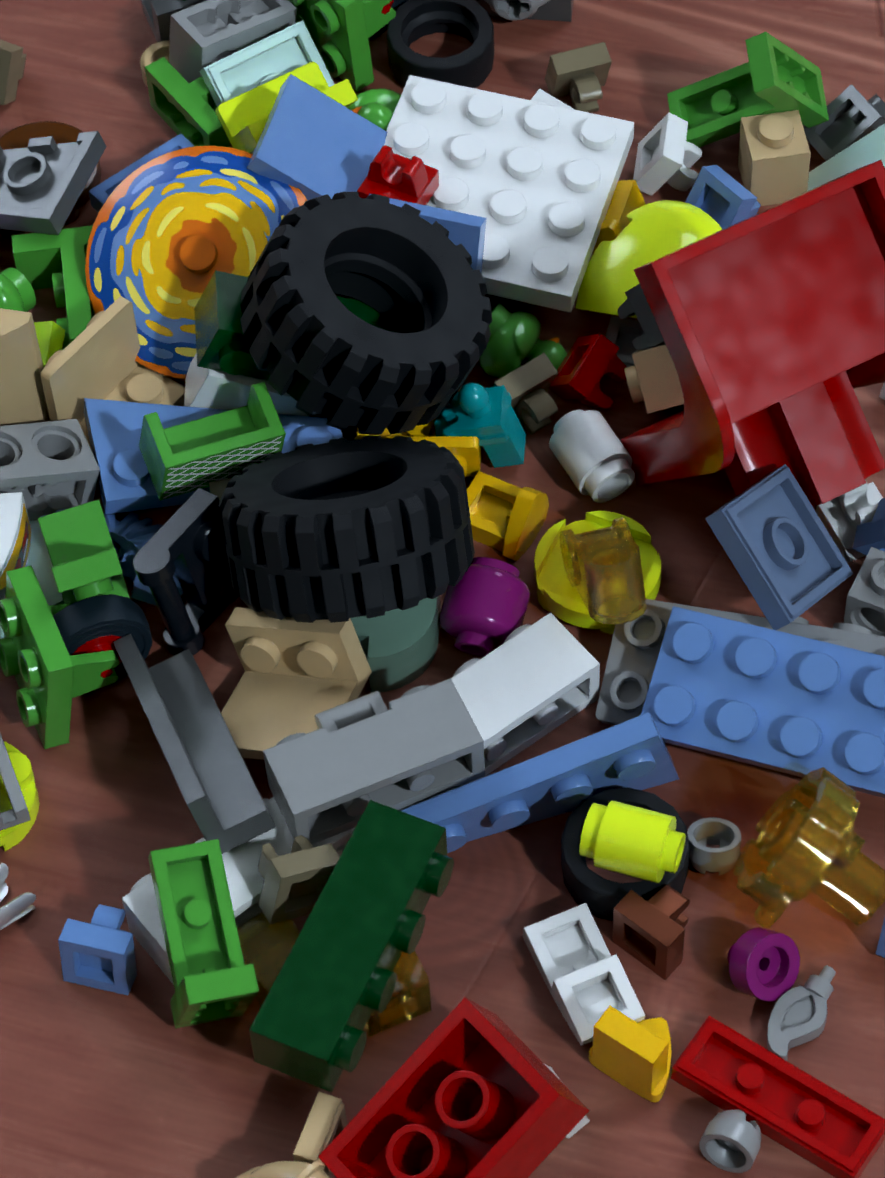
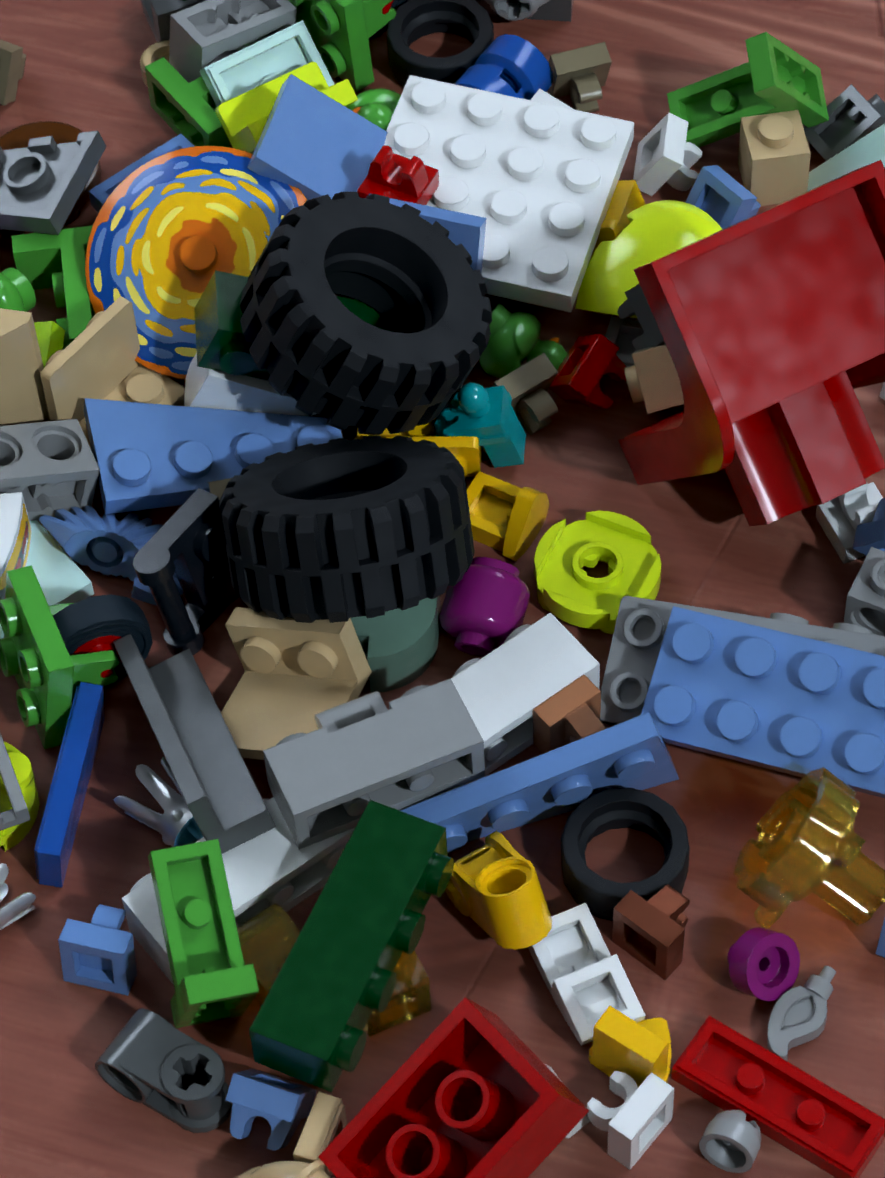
bright green bracket [38,499,130,604] -> none
bright green panel [139,382,286,501] -> none
dark tan tile [258,835,340,924] -> none
white brick [549,409,635,503] -> none
clear yellow piece [559,517,647,624] -> none
neon yellow brick [579,800,686,883] -> none
light grey hinge [687,817,741,876] -> none
sand blue tile [705,464,853,630] -> none
none -> blue tile [34,682,105,888]
none -> dark grey piece [95,1008,232,1133]
none -> flat silver piece [113,757,204,847]
none -> medium blue tile [225,1068,317,1151]
none -> yellow piece [445,831,552,950]
none -> blue wheel [454,34,553,100]
none -> nougat tile [533,674,606,754]
none -> white tile [587,1071,674,1170]

